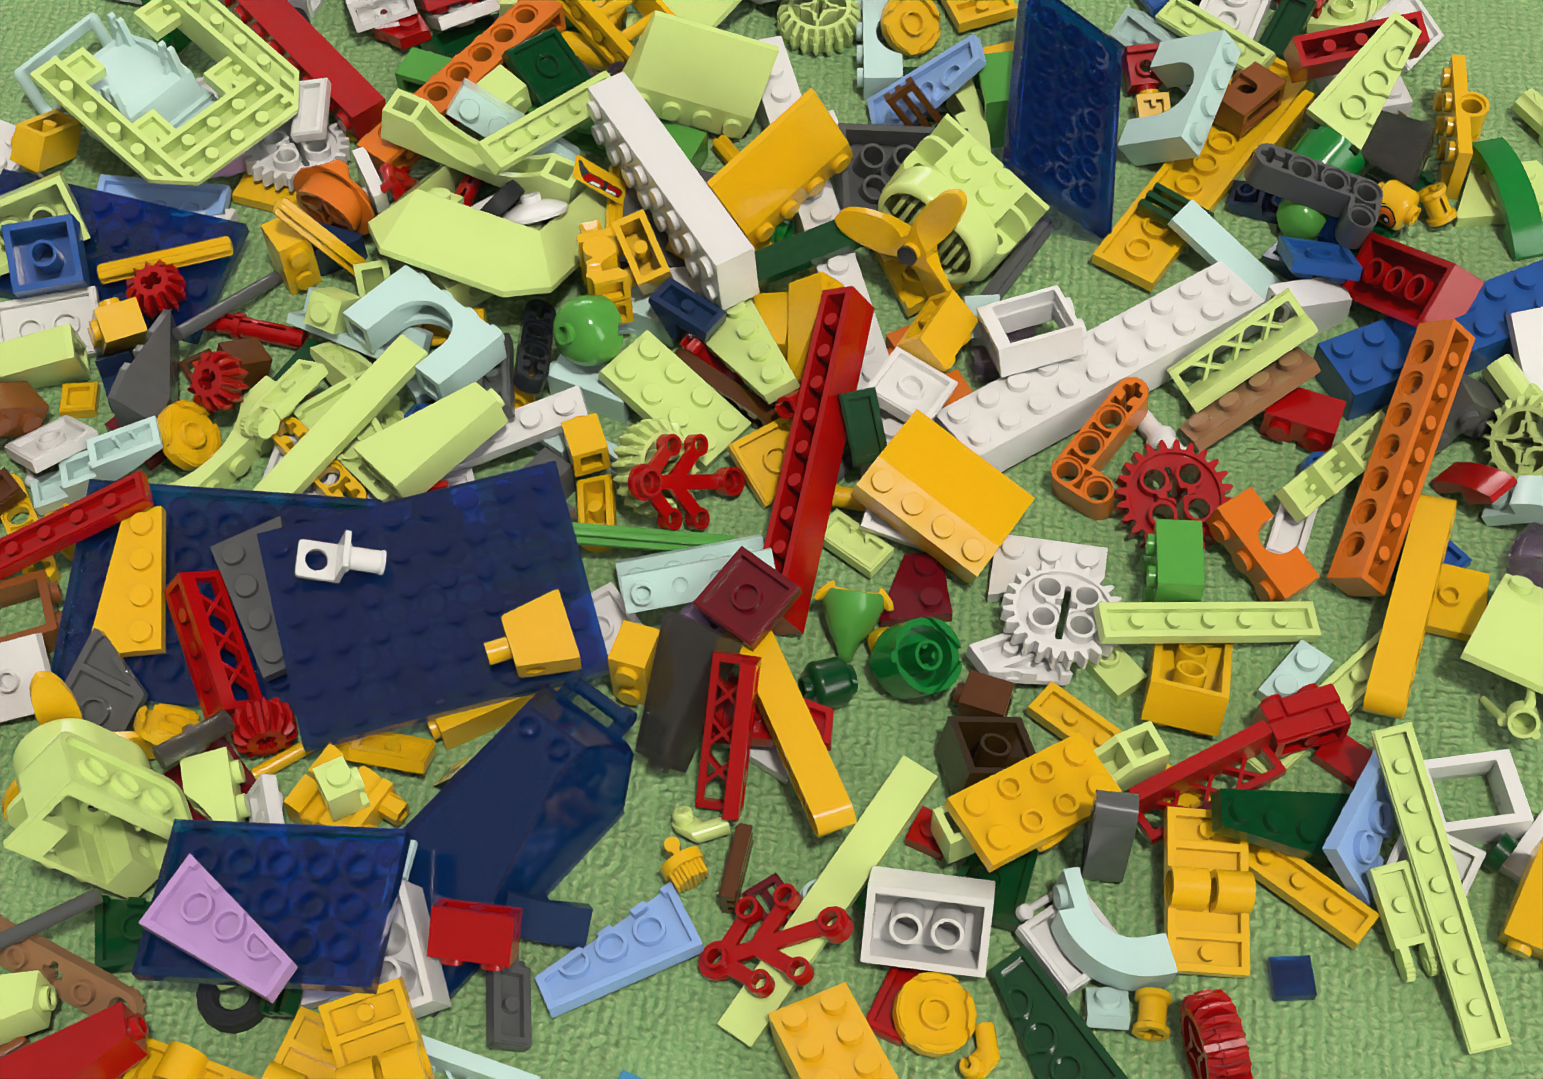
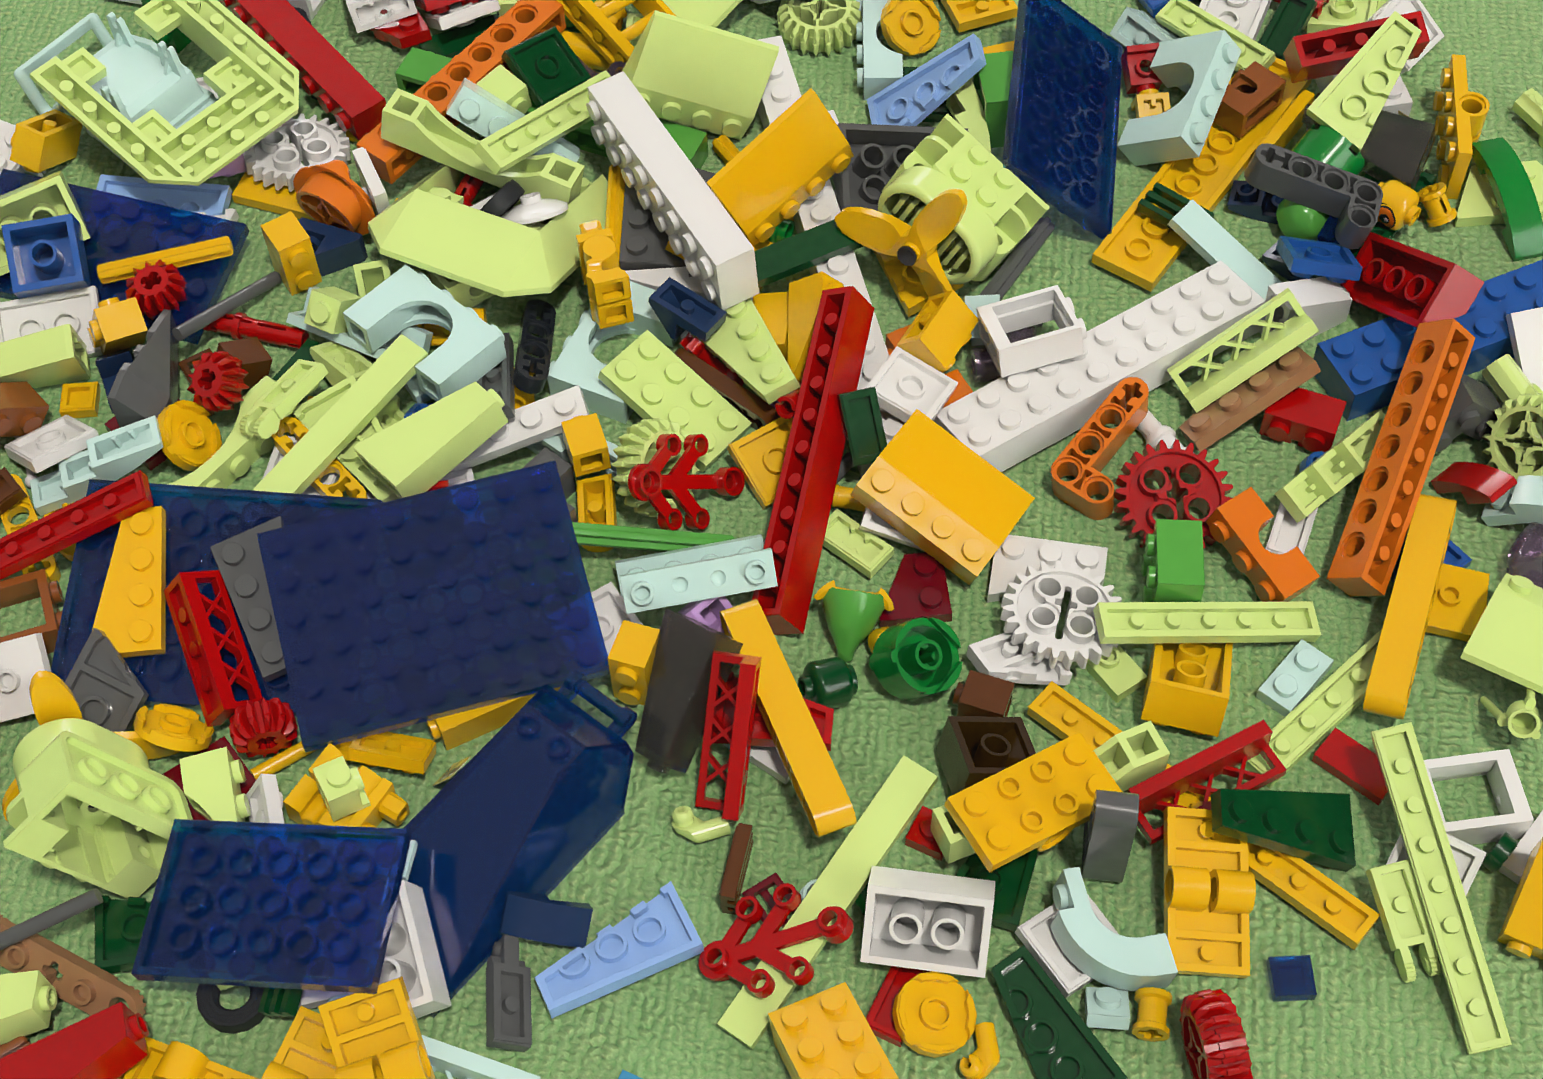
lavender wing [138,854,298,1004] -> none
clear smoke pin [152,709,235,770] -> none
yellow axle [272,197,368,277] -> none
white tile [291,78,332,143] -> none
white bracket [295,530,387,583] -> none
red arm [379,163,418,201] -> none
red brick [427,898,523,971] -> none
yellow torso [484,589,582,678] -> none
bright green cylinder [553,294,623,367] -> none
yellow sticker [573,154,627,205] -> none
yellow brick [611,209,673,296] -> none
yellow piece [660,836,709,894] -> none
dark red tile [692,546,803,651] -> none
reddish brown tile [884,76,943,127] -> none
white hinge [1015,891,1053,922] -> none
red brick [1254,683,1351,758] -> none
light blue wing [1322,749,1395,906] -> none

